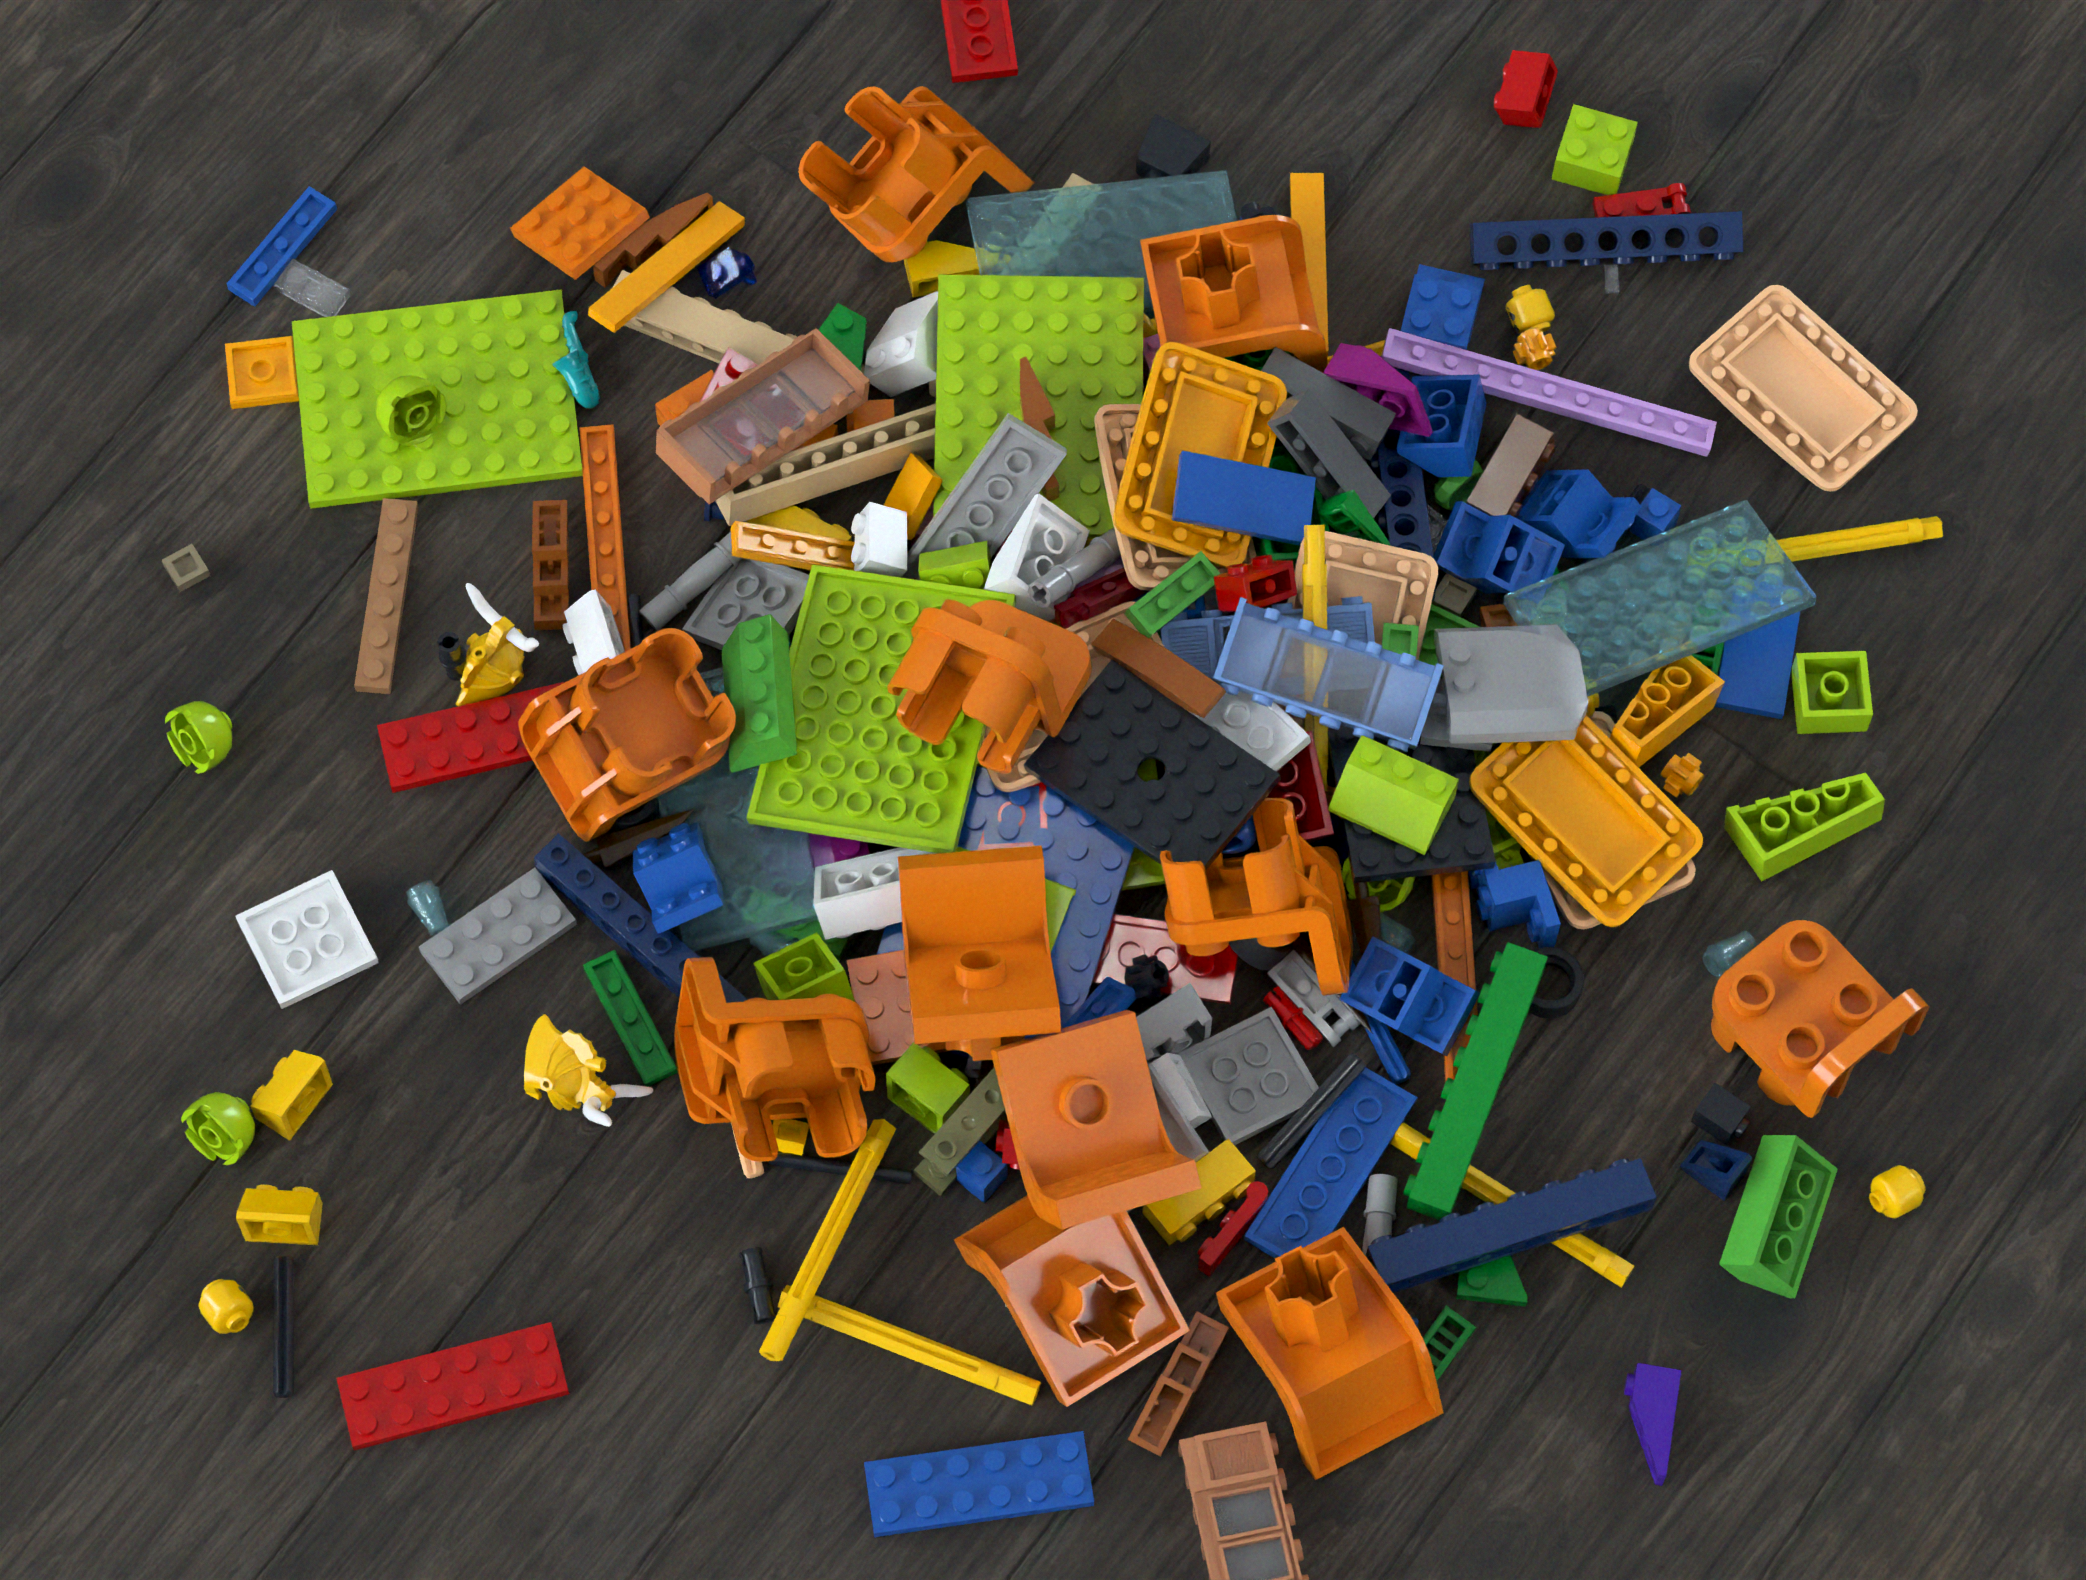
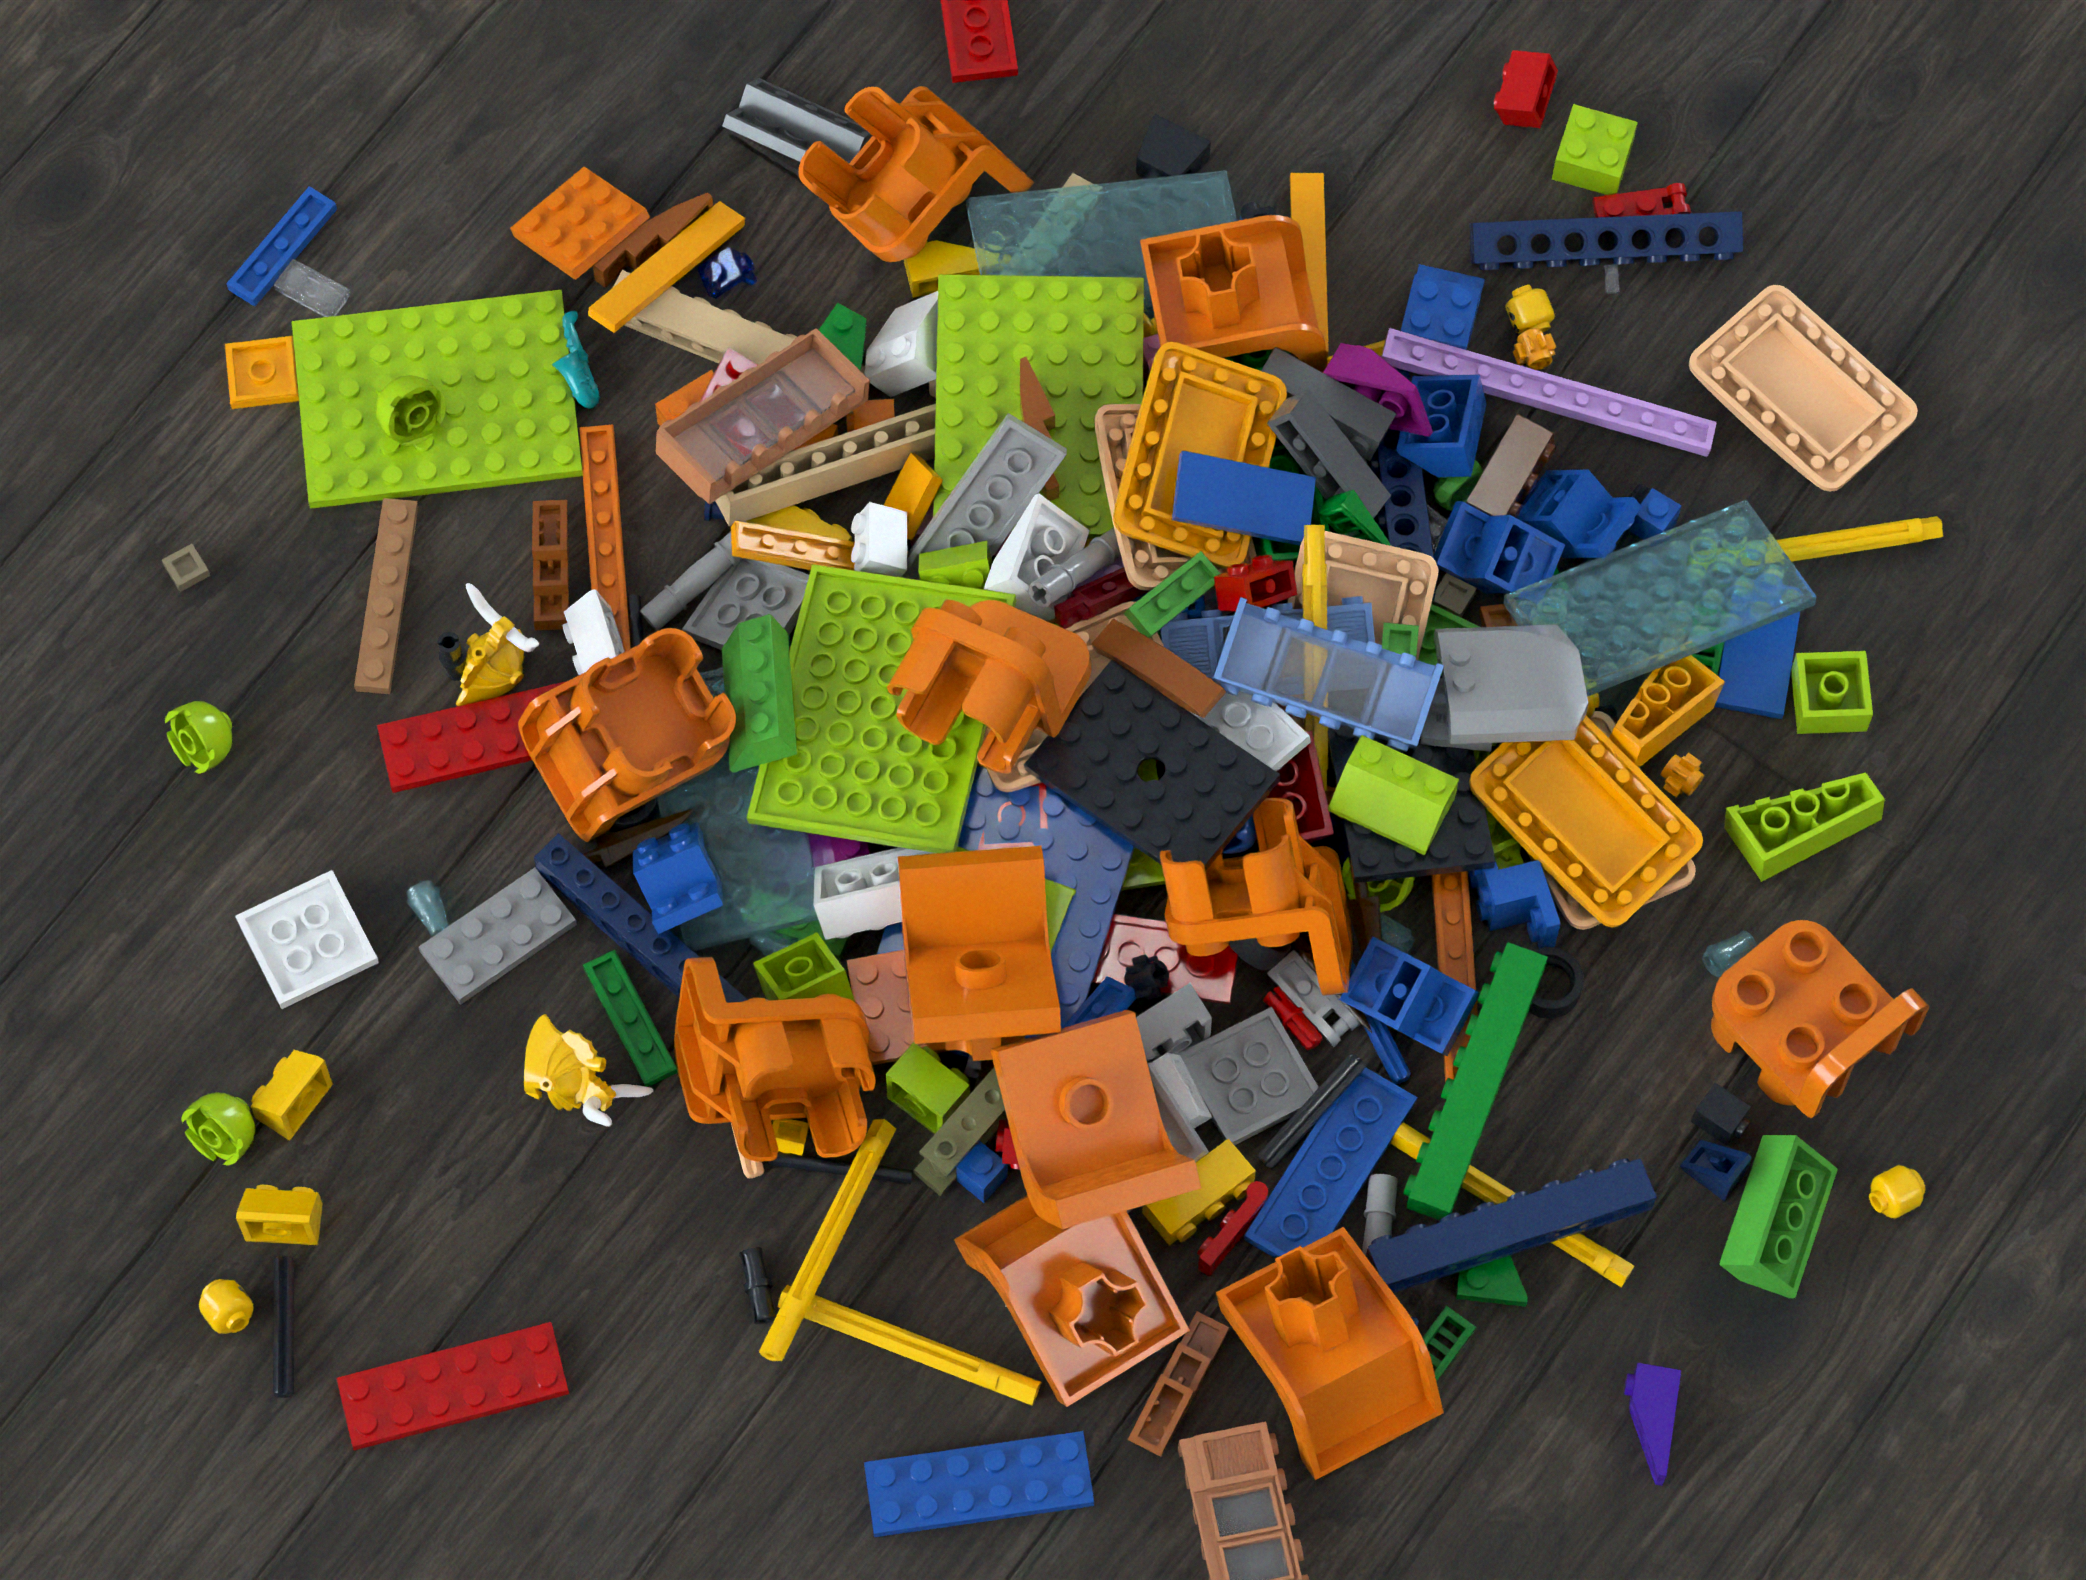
none -> dark grey slope [722,78,873,163]

